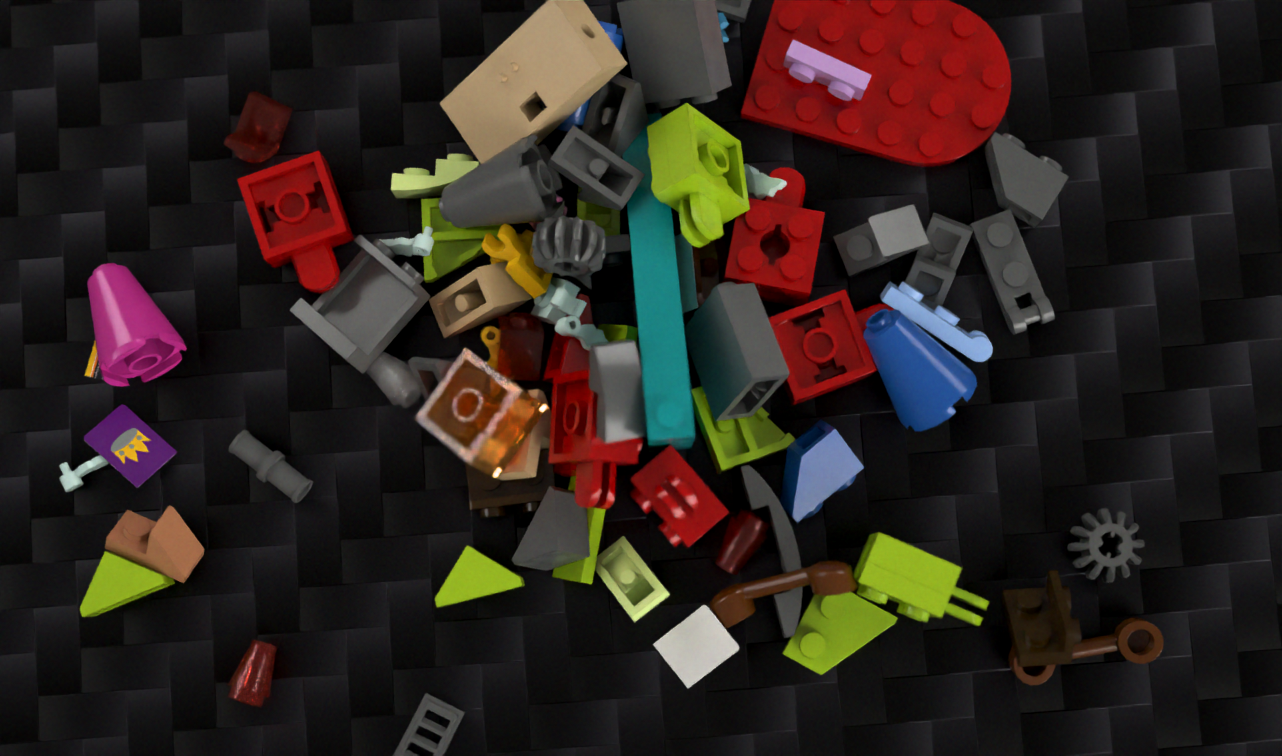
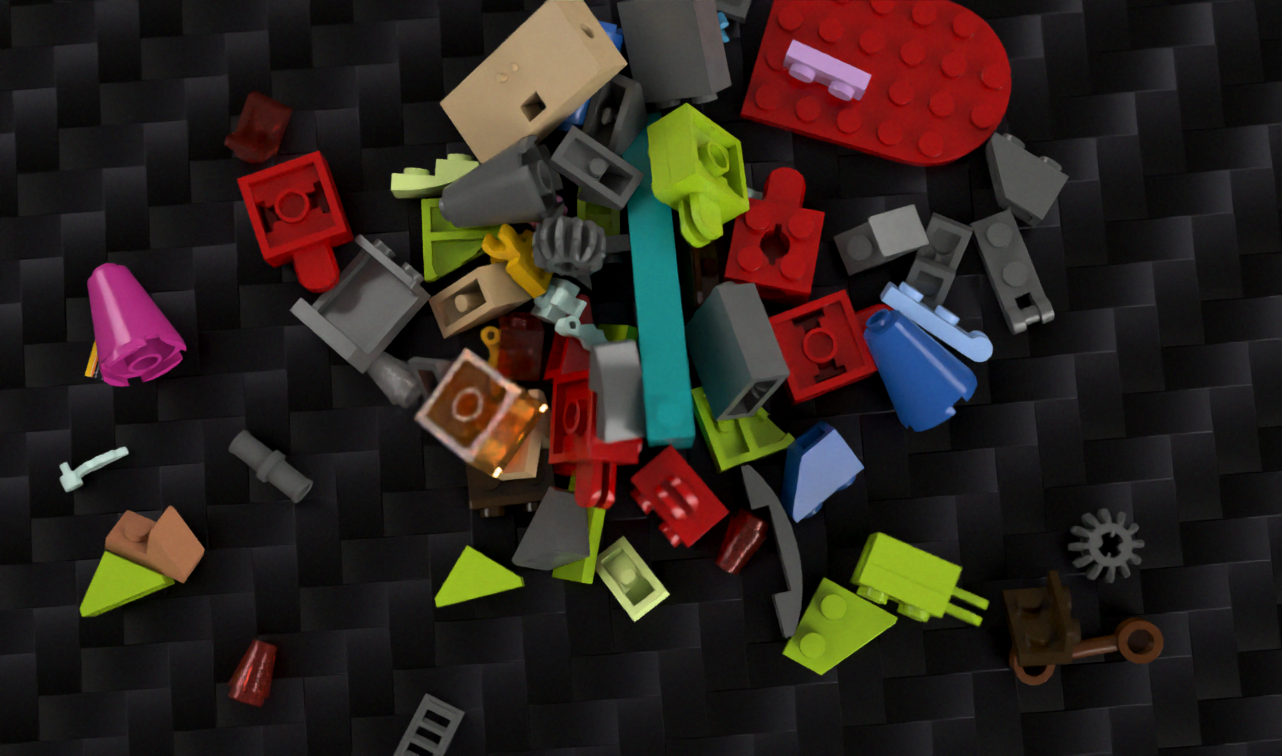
dark purple sticker [84,405,177,488] -> none
light aqua piece [379,226,434,257] -> none
white sticker [653,605,739,688] -> none
sticker [674,233,698,313] -> none
reddish brown piece [709,561,858,629] -> none
light aqua piece [744,164,787,199] -> none

